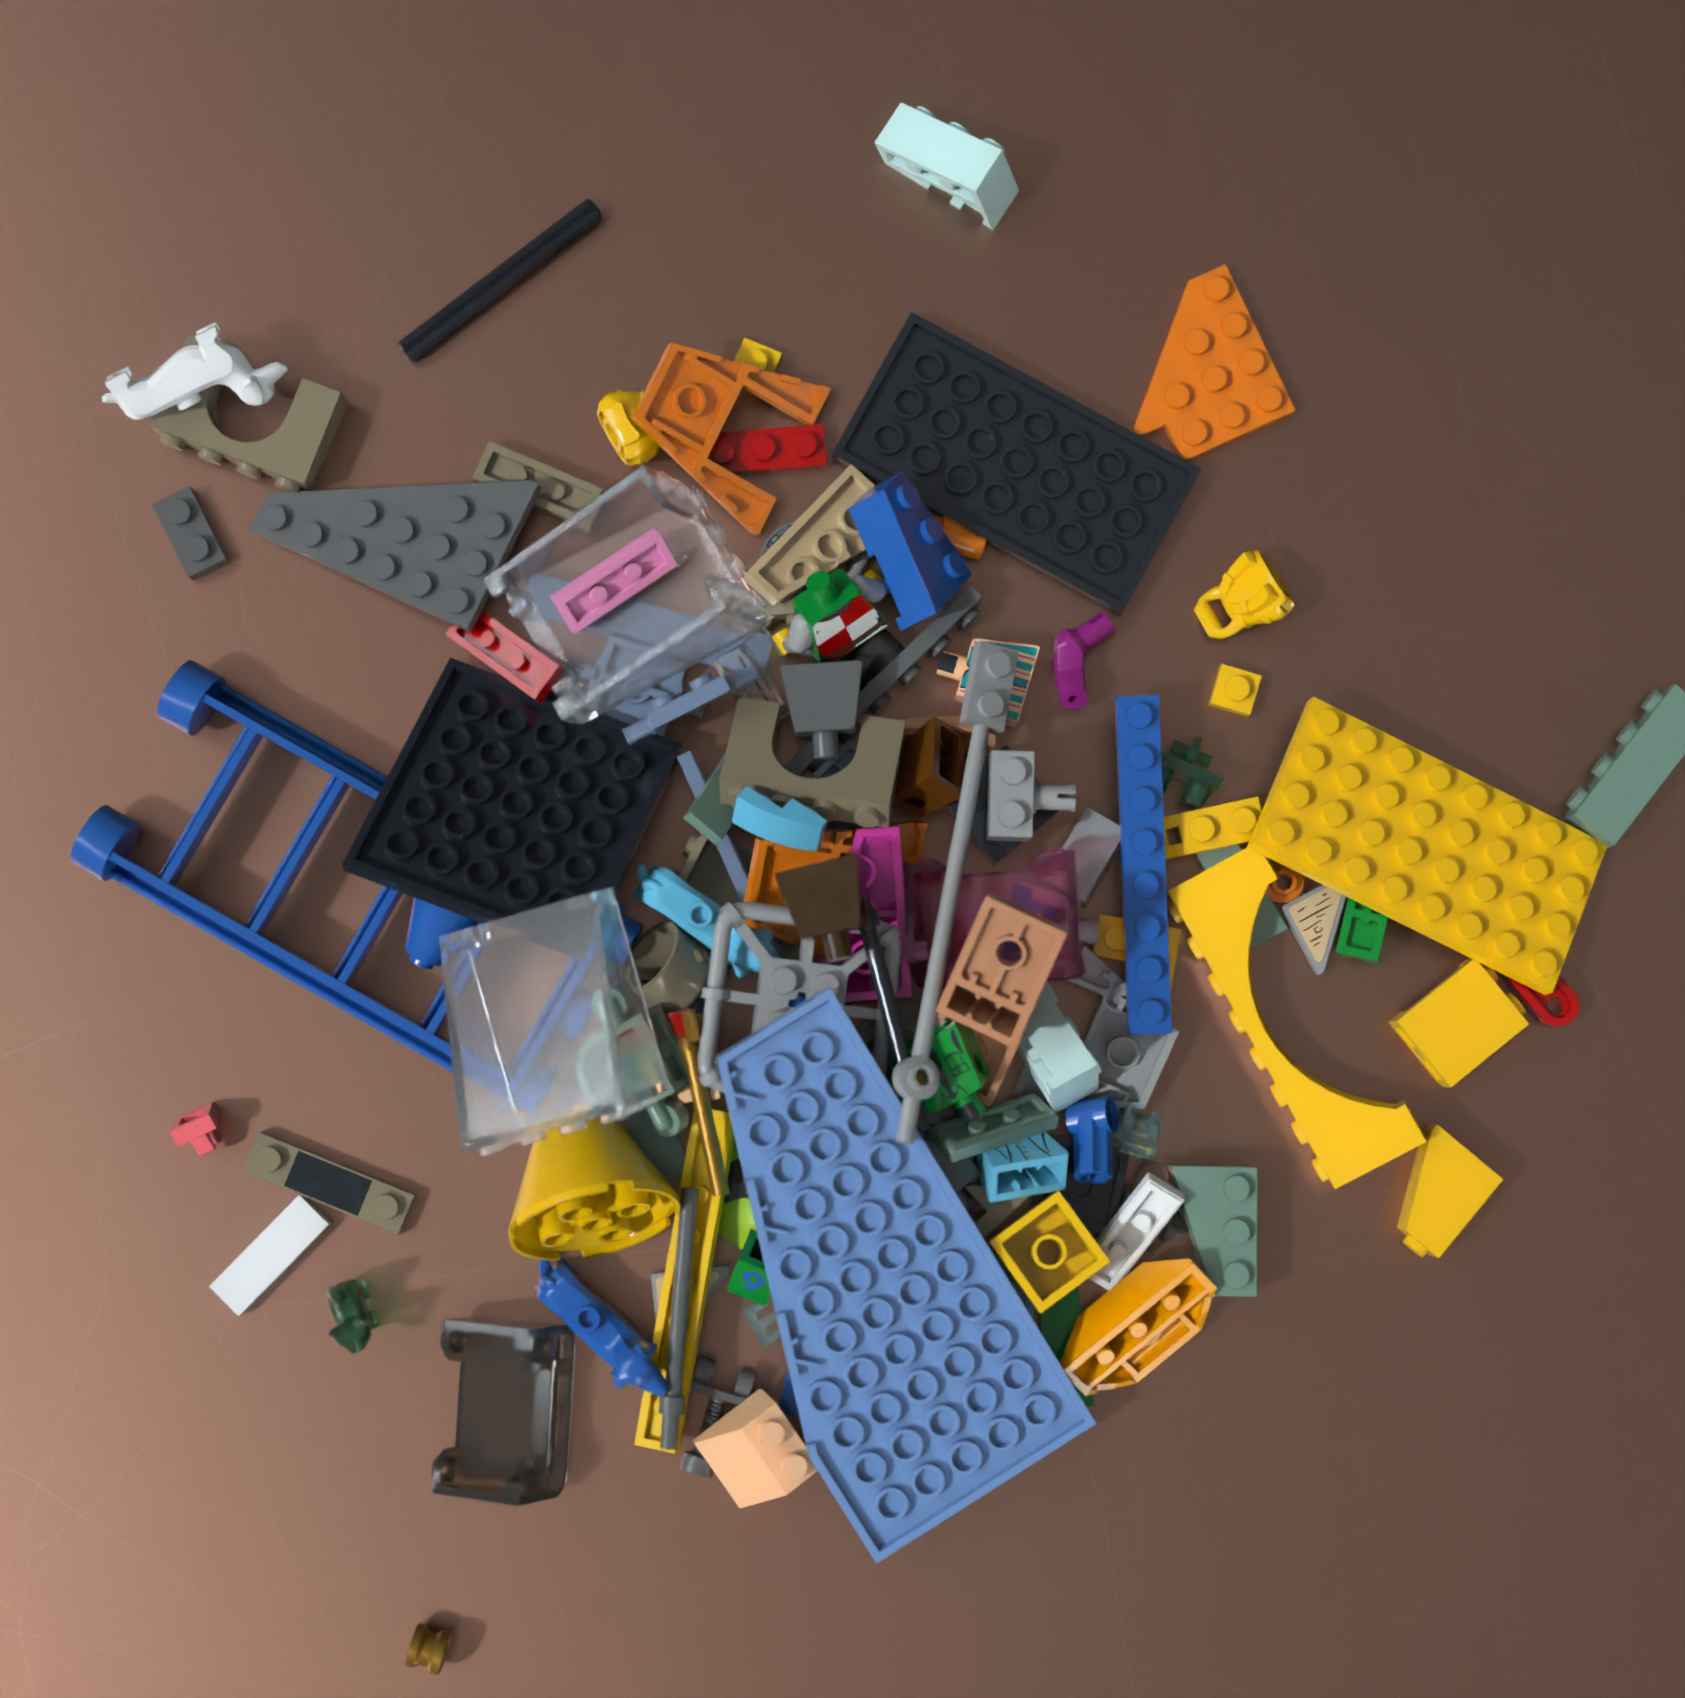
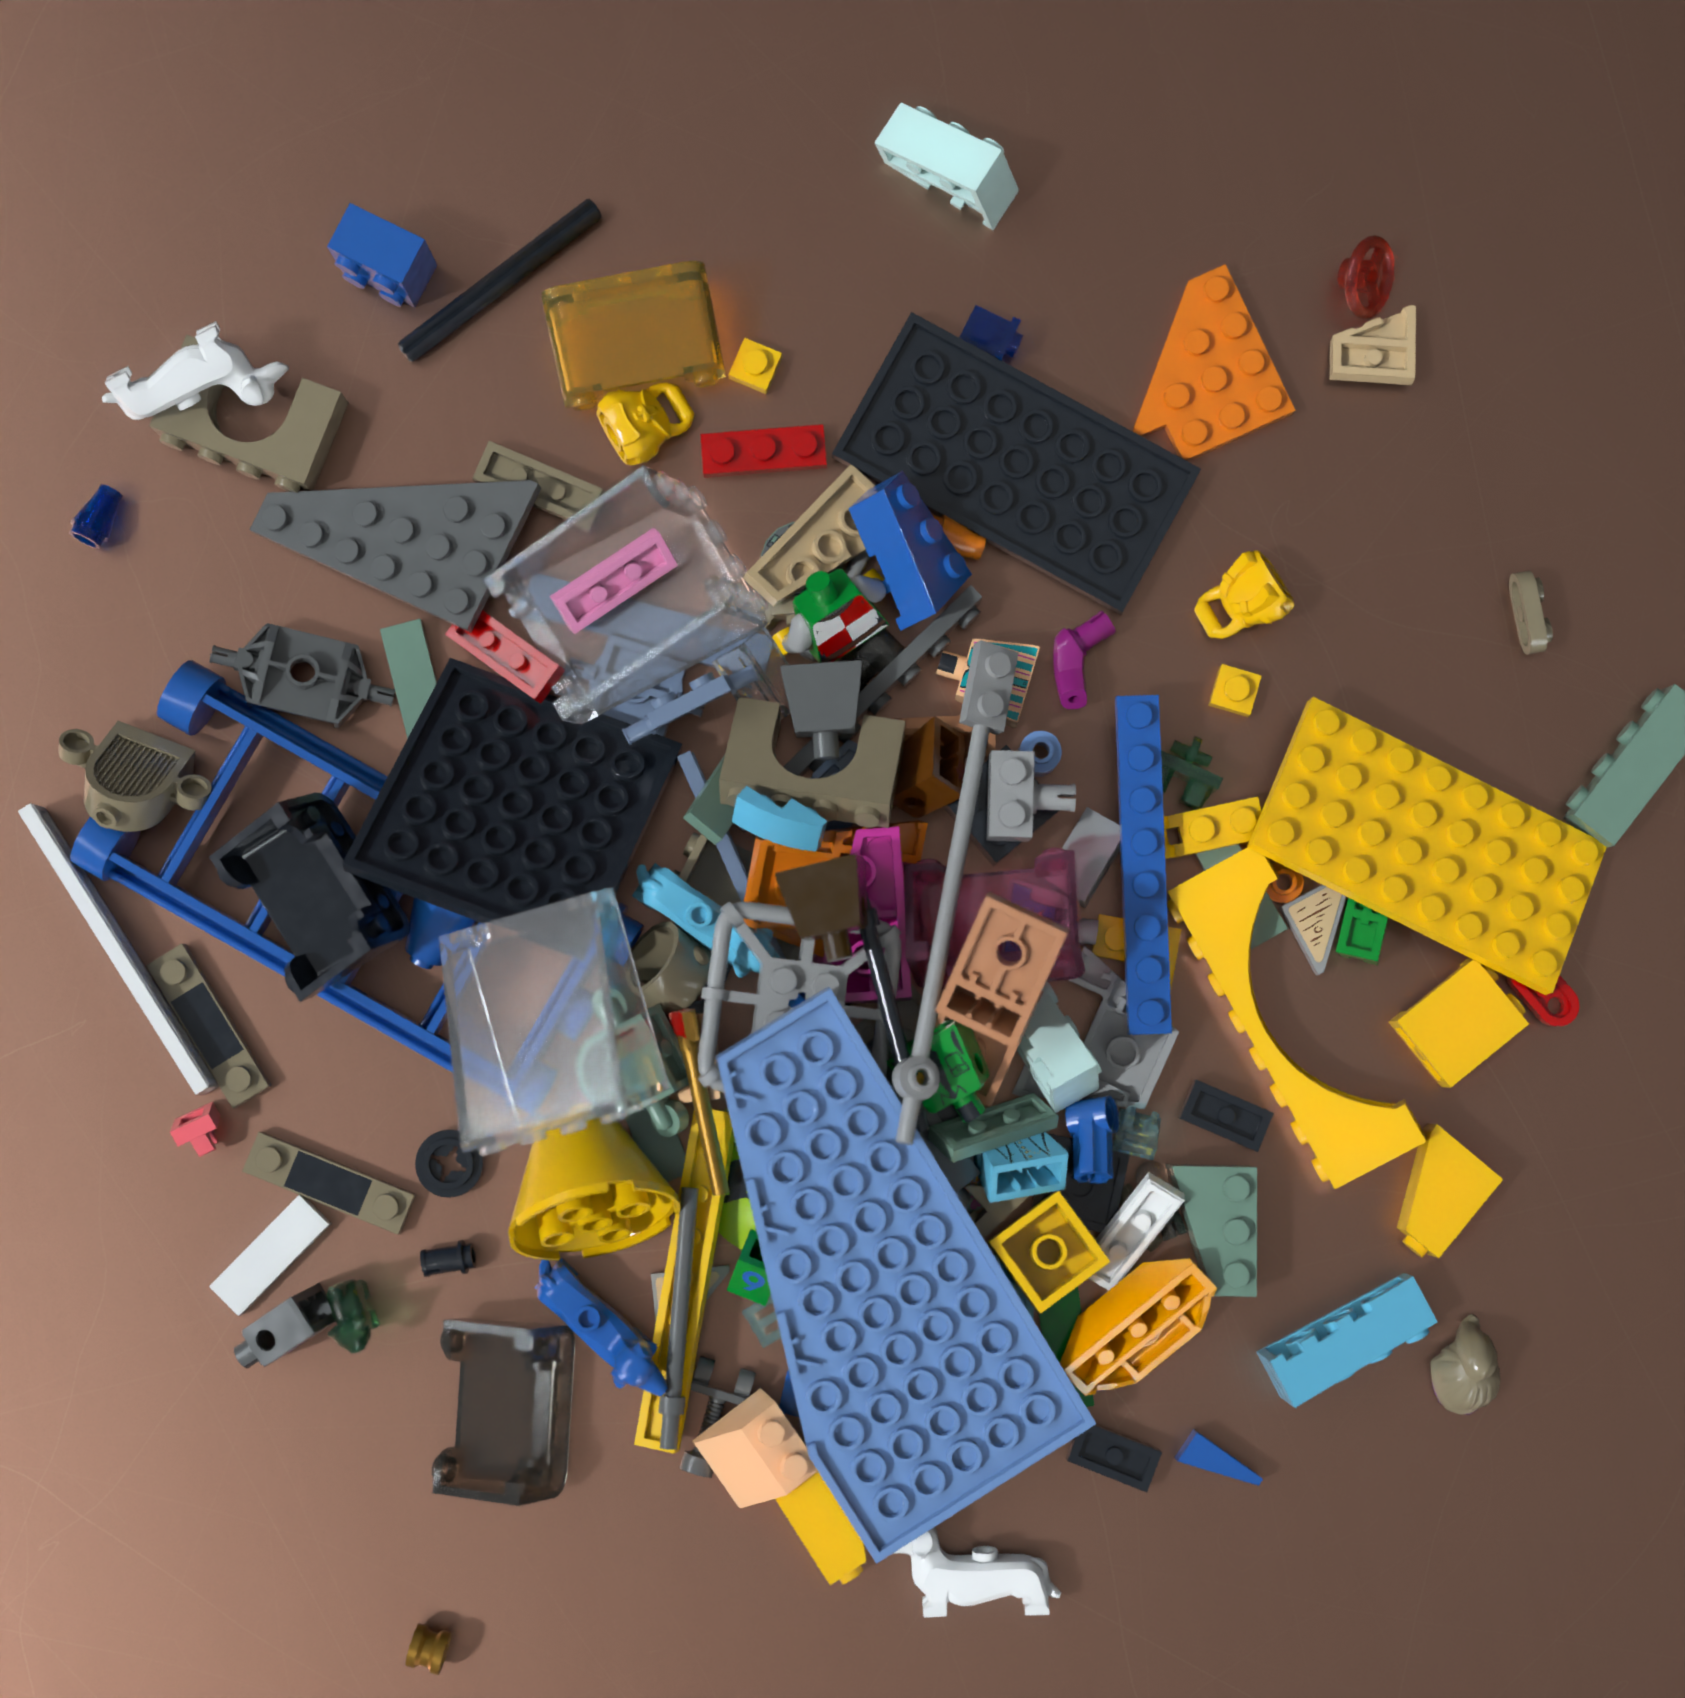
dark grey plate [152,486,229,580] -> none
orange wing [631,343,831,535] -> none
none -> white tile [18,803,219,1095]
none -> dark tan piece [58,721,212,832]
none -> clear blue cone [69,484,123,549]
none -> dark tan plate [146,944,272,1108]
none -> dark grey plate [209,623,395,729]
none -> black windscreen [209,793,410,1002]
none -> dark grey torso [234,1283,342,1368]
none -> blue brick [327,203,437,308]
none -> sand green tile [380,619,438,739]
none -> black gear [415,1130,484,1198]
none -> black pin [420,1240,476,1277]
none -> clear yellow windscreen [541,261,726,411]
none -> yellow slope [775,1471,866,1585]
none -> white animal [894,1527,1061,1617]
none -> clear blue bracket [959,305,1024,361]
none -> medium blue brick [1018,731,1062,777]
none -> black plate [1066,1425,1162,1493]
none -> blue piece [1174,1429,1263,1486]
none -> black plate [1178,1079,1274,1152]
none -> medium azure wedge [1256,1273,1438,1408]
none -> tan wing [1329,305,1416,385]
none -> clear red piece [1338,235,1394,319]
none -> dark tan hair [1431,1314,1501,1415]
none -> dark tan plate [1509,571,1553,655]

